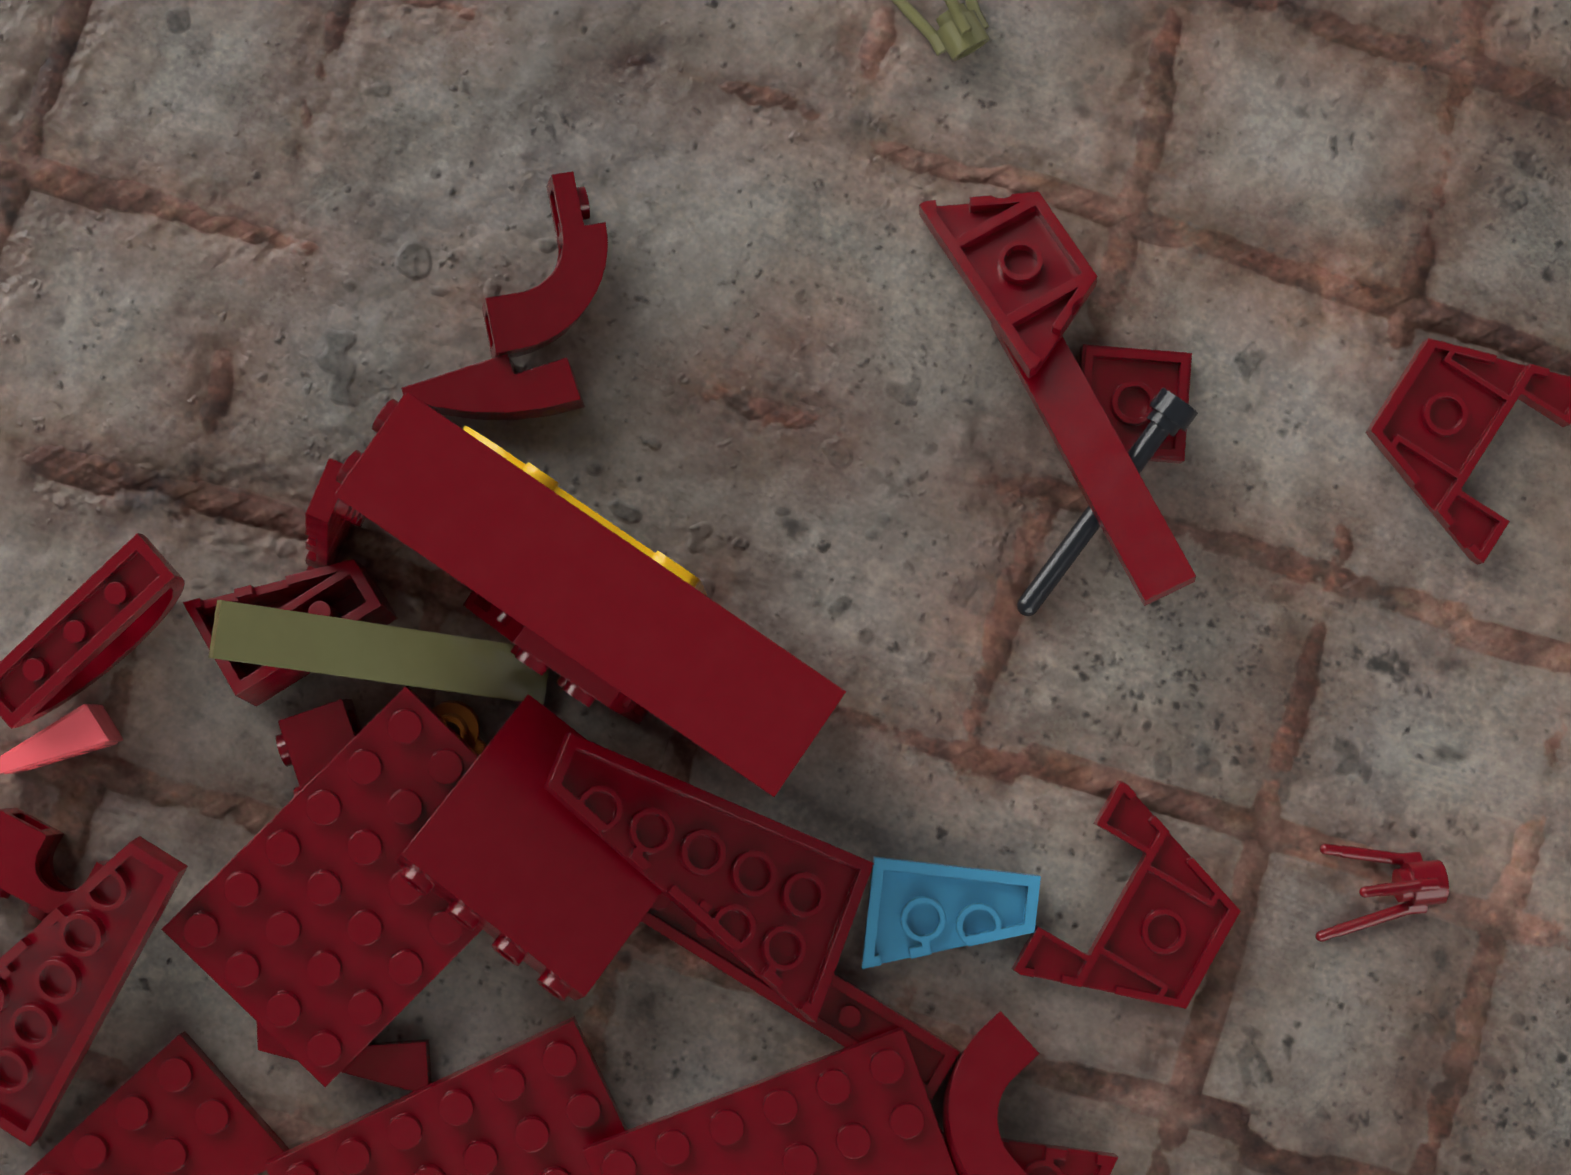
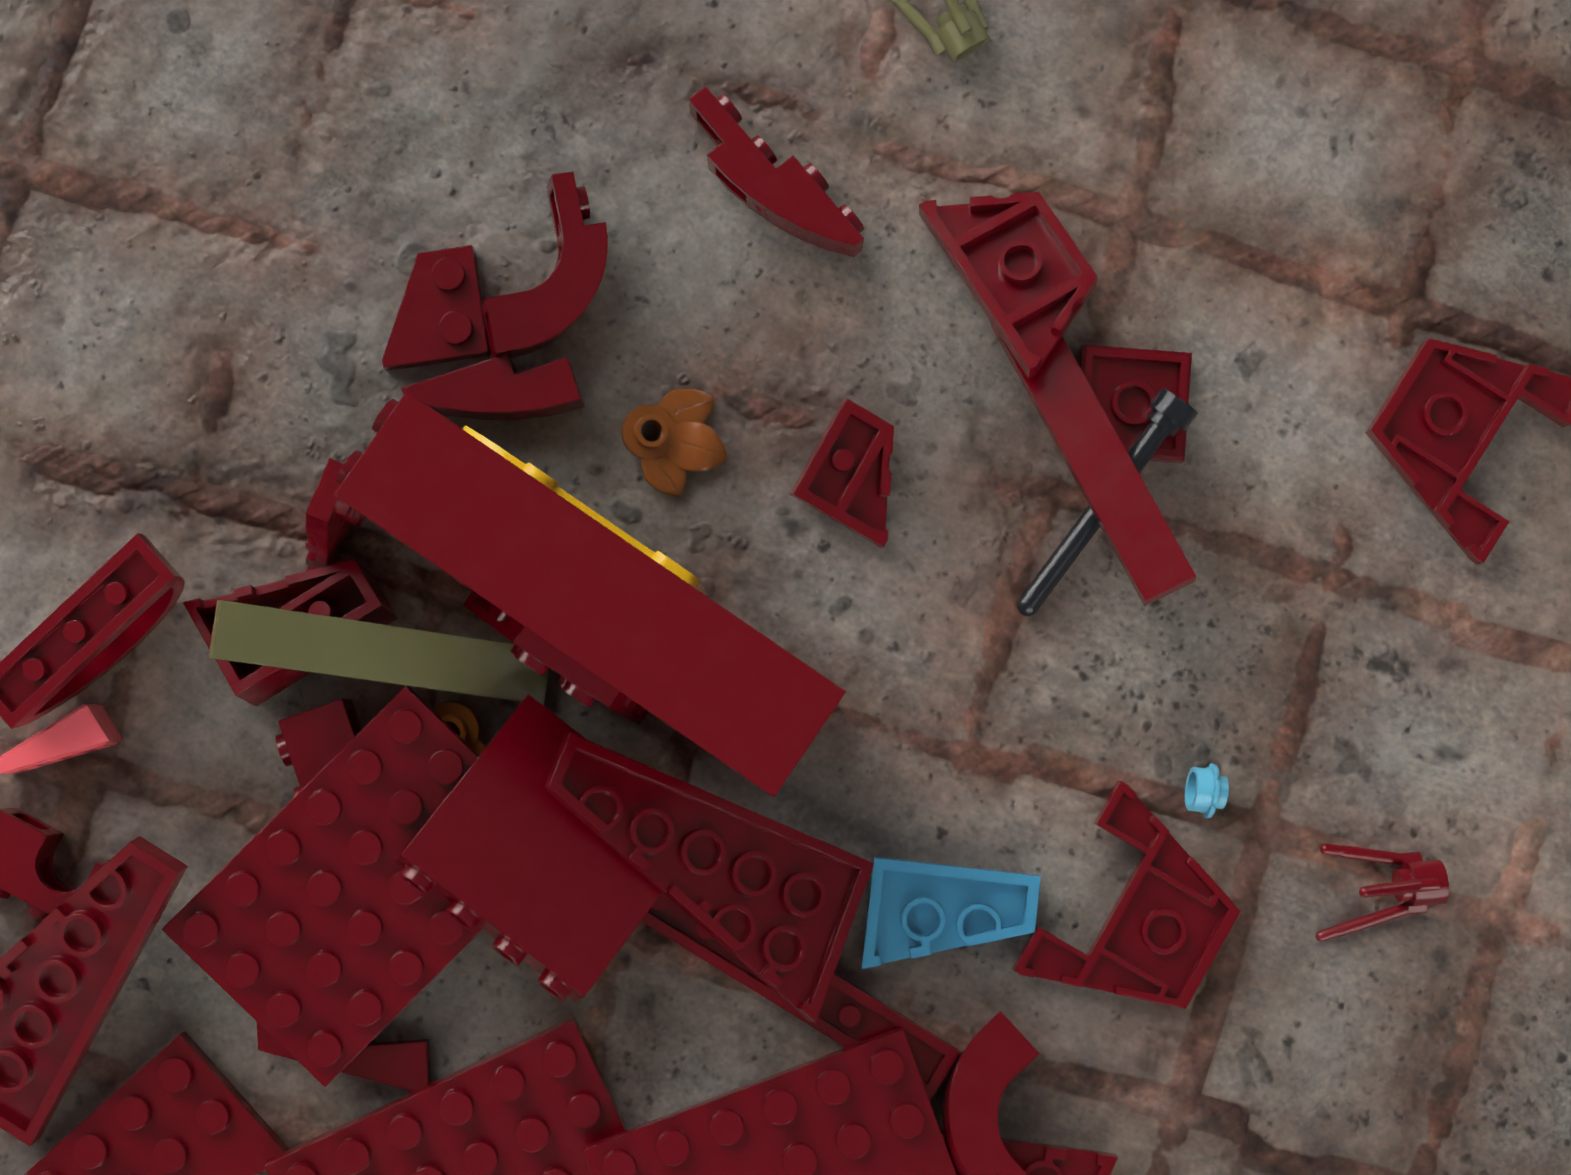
none -> dark red wing [382,245,490,371]
none -> dark orange plate [621,389,727,496]
none -> dark red slope [688,85,864,257]
none -> dark red wing [789,398,894,547]
none -> medium azure plate [1185,763,1229,818]

